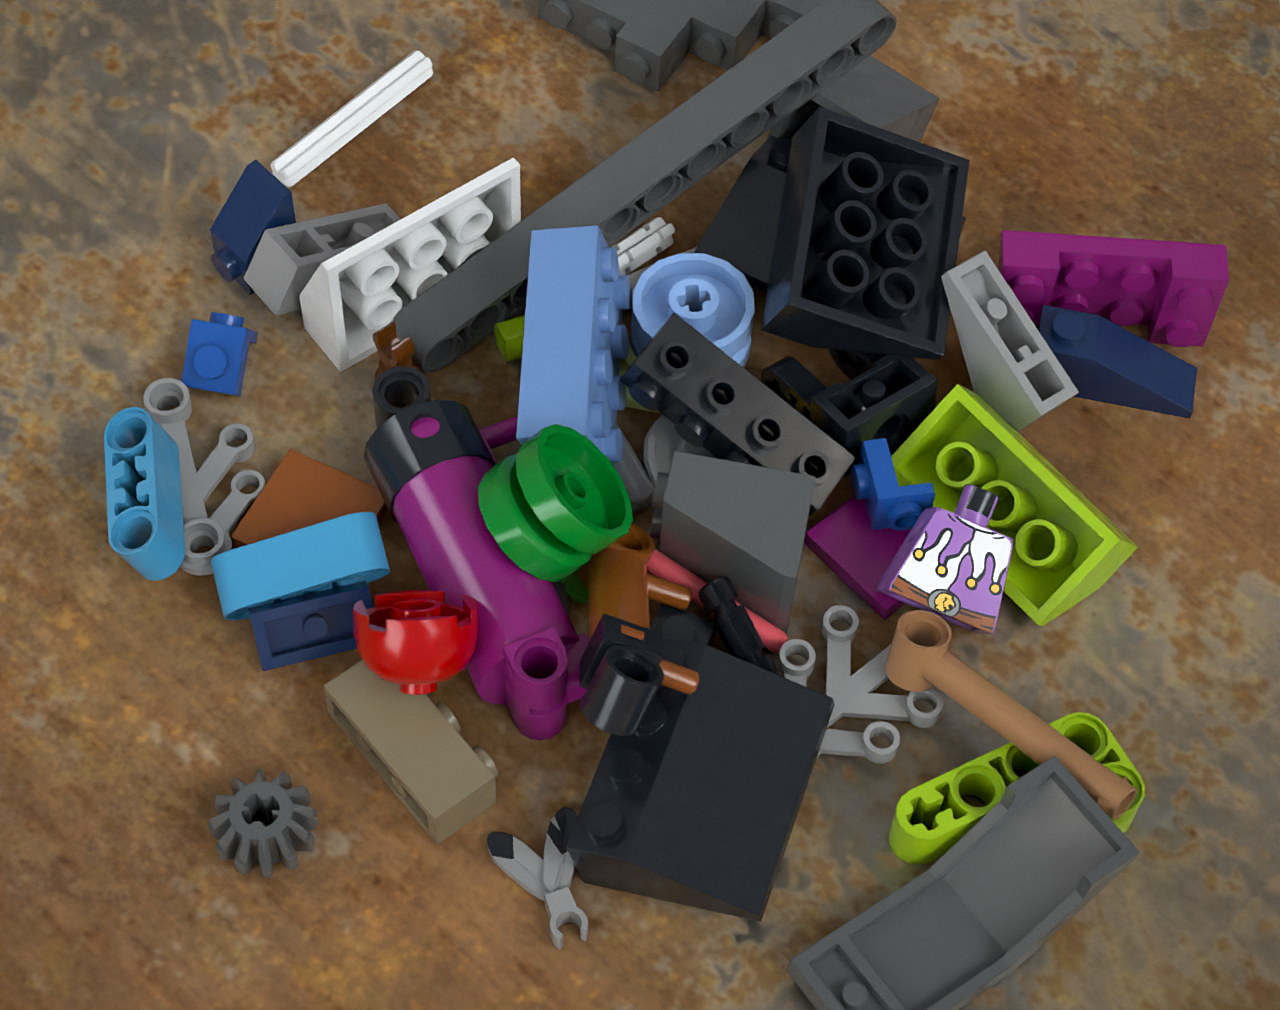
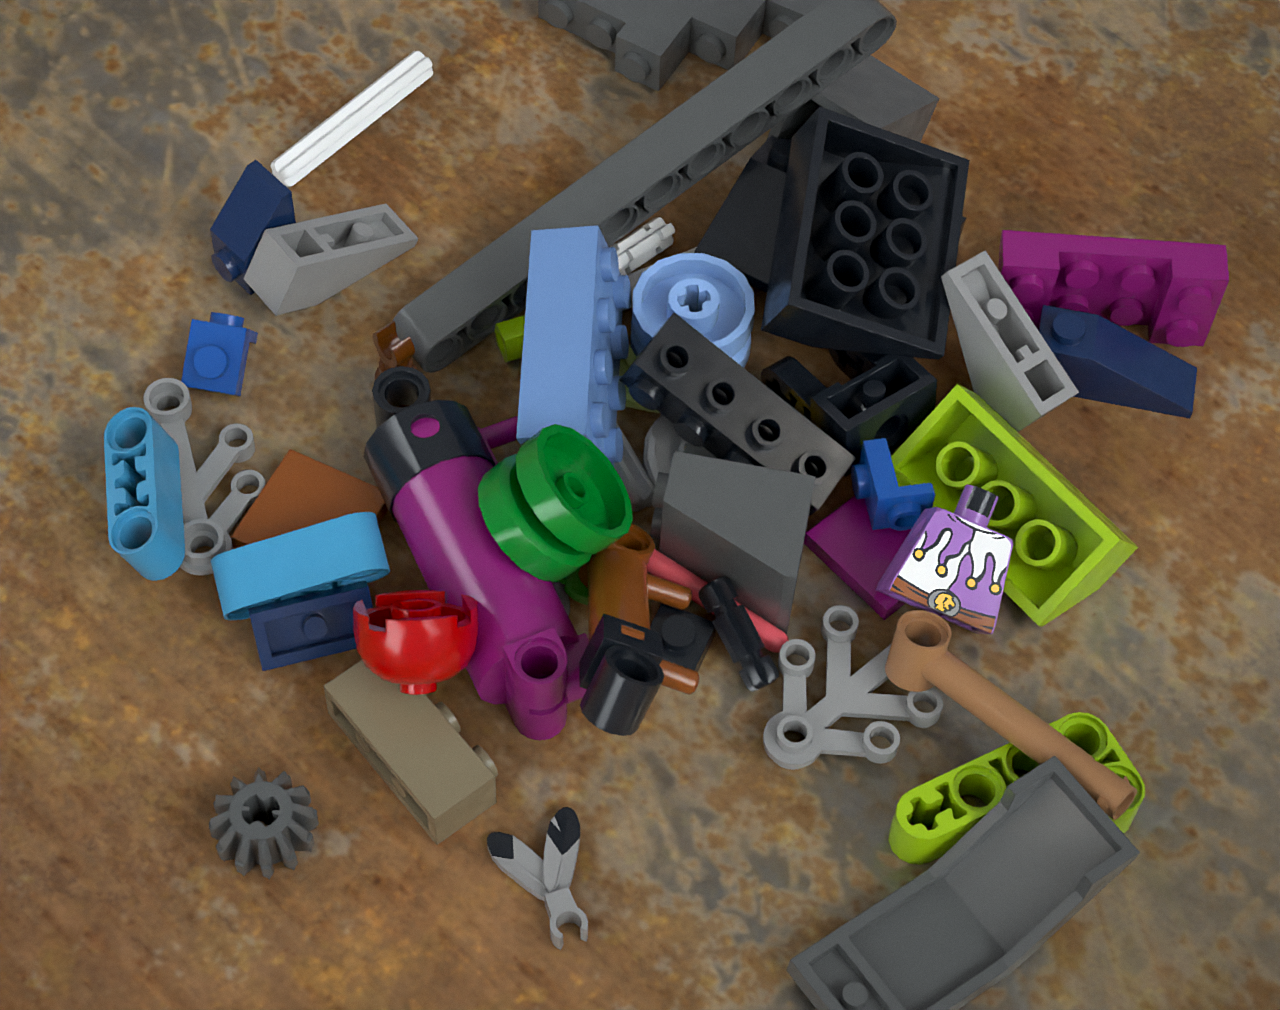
white slope [299,158,521,372] -> none
black slope [566,637,835,922] -> none

